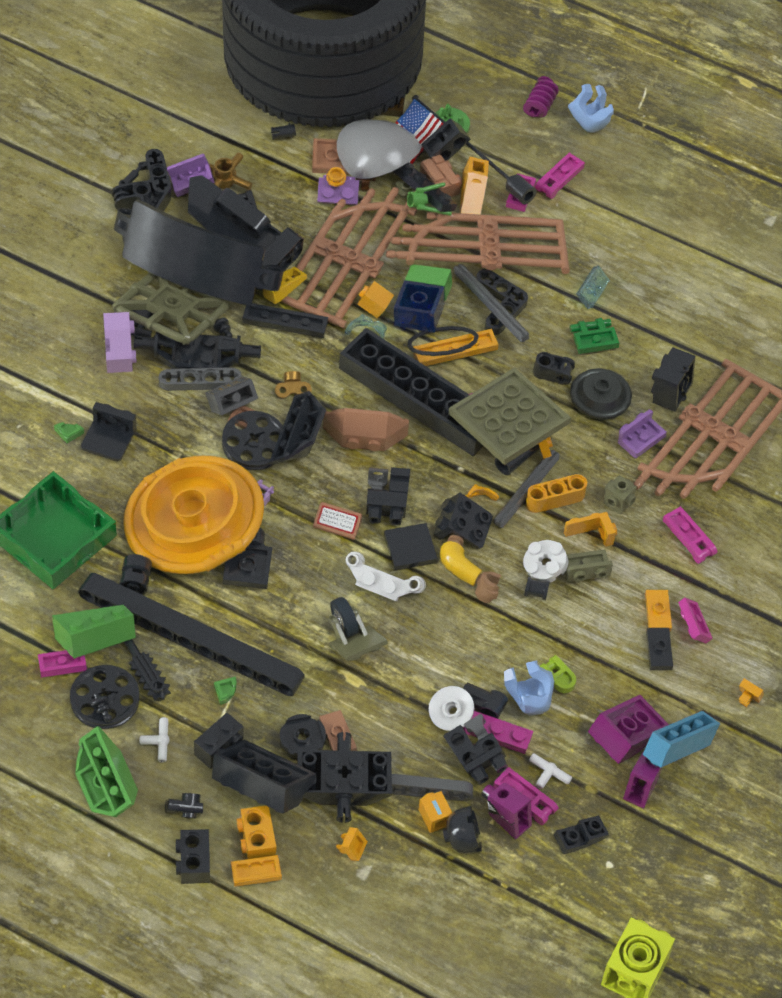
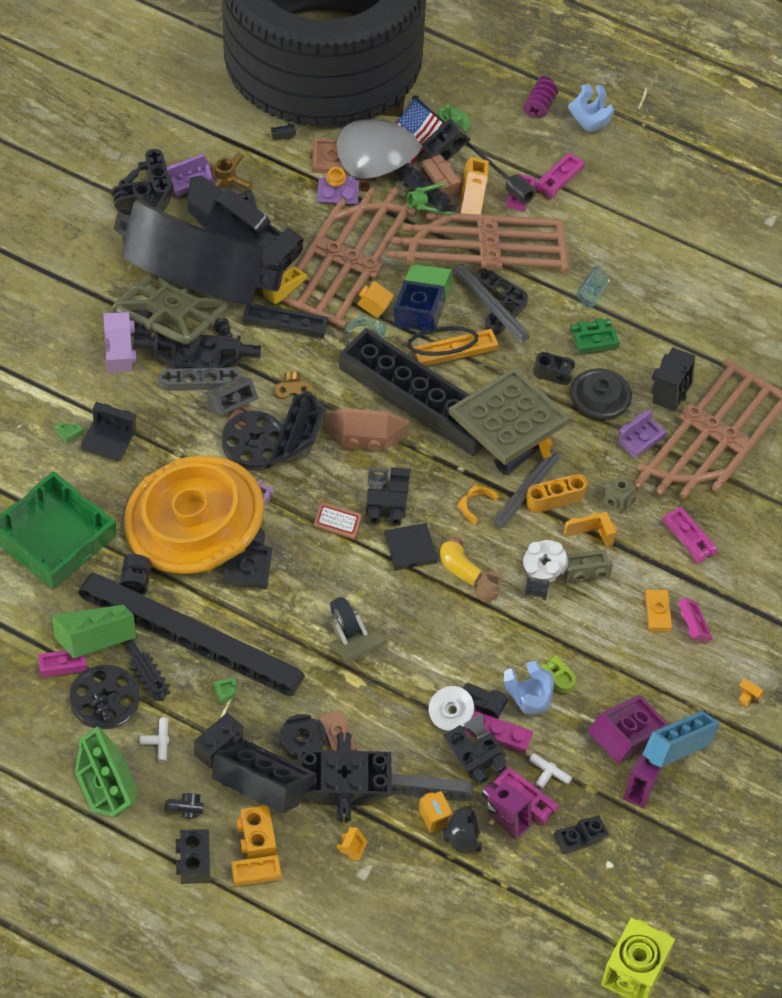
white plate [346,552,426,601] -> none
black bracket [433,492,493,549] -> none
black plate [646,628,673,670] -> none

